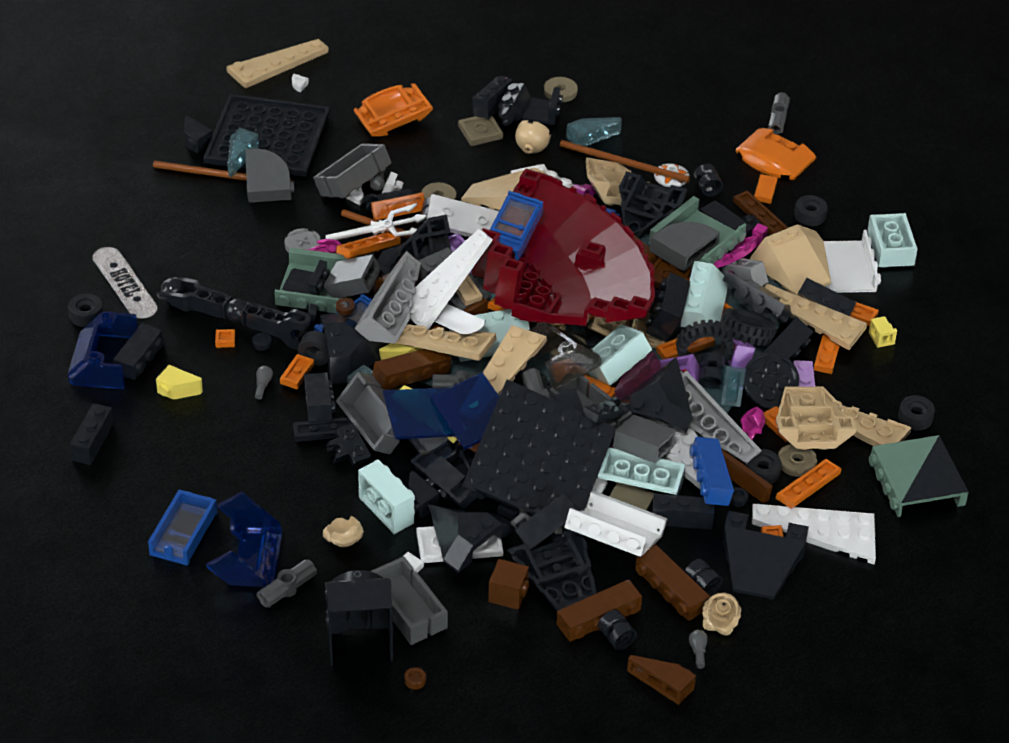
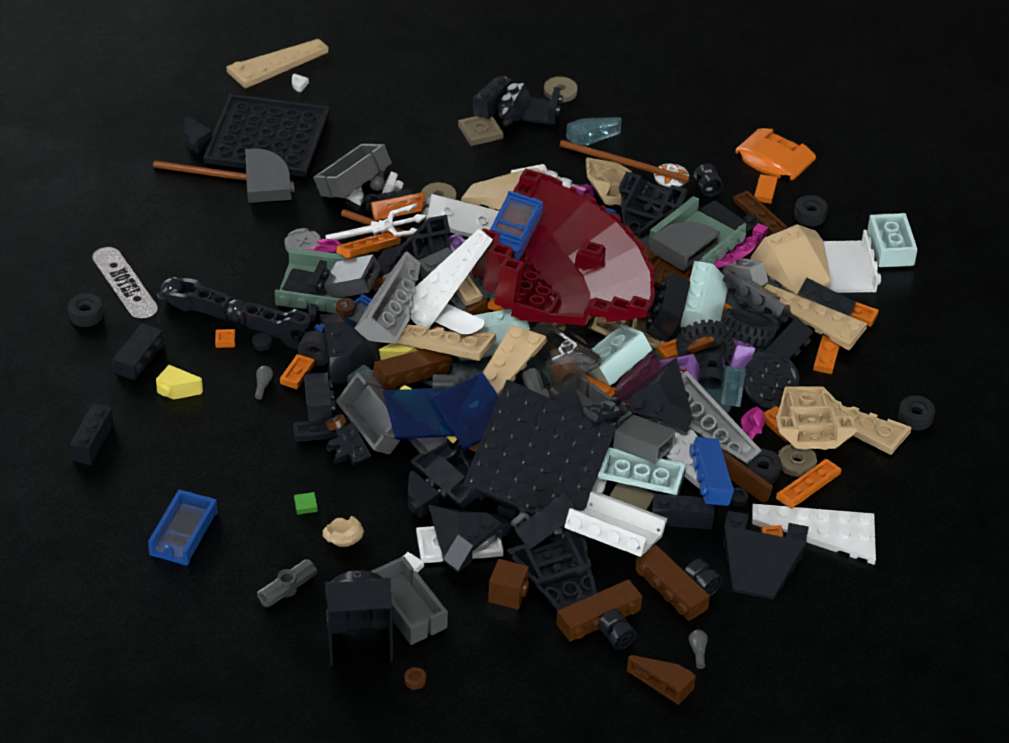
clear blue windscreen [68,312,138,389] -> none
clear blue windscreen [206,492,282,587] -> none
clear light blue slope [228,128,259,177] -> none
orange slope [354,84,433,136] -> none
light aqua brick [358,460,415,534] -> none
tan cylinder [515,120,551,153] -> none
tan hair [703,593,741,635] -> none
dark grey piece [768,92,790,135] -> none
lavender plate [793,361,815,387] -> none
light yellow brick [869,317,897,348] -> none
panel [869,435,968,517] -> none
none -> bright green tile [294,492,317,515]
none -> reddish brown tile [325,414,346,431]

